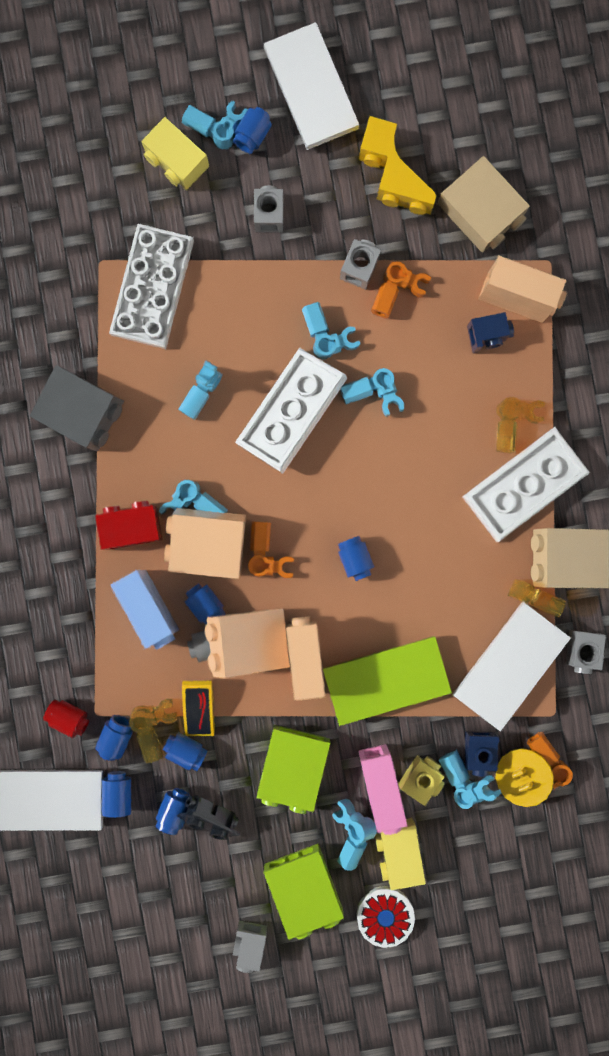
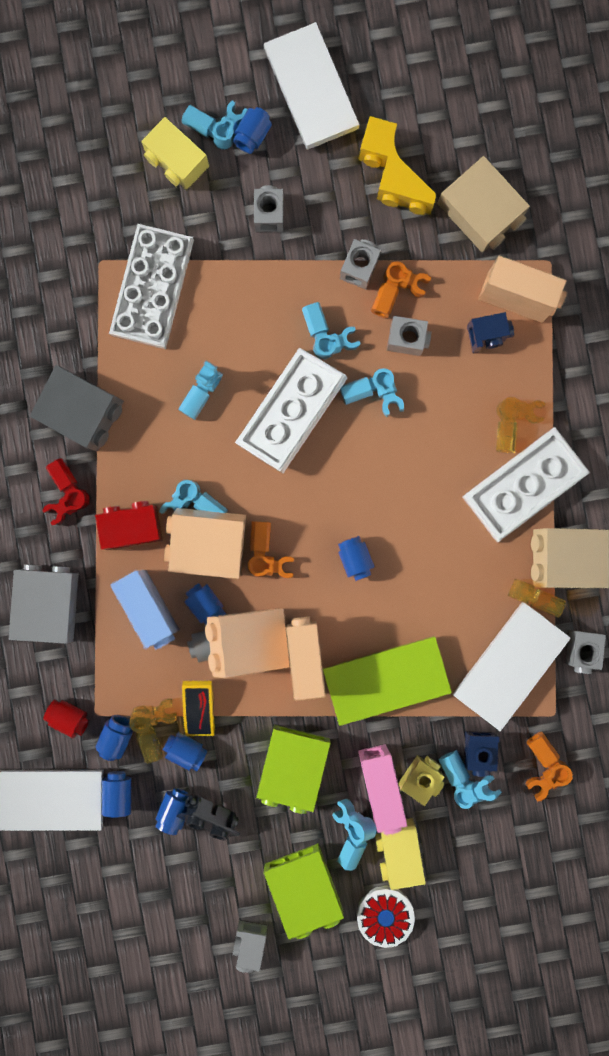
yellow piece [495,748,554,807] -> none
none -> light grey brick [8,564,79,644]
none -> red bar [42,458,90,525]
none -> light grey brick [386,316,432,356]

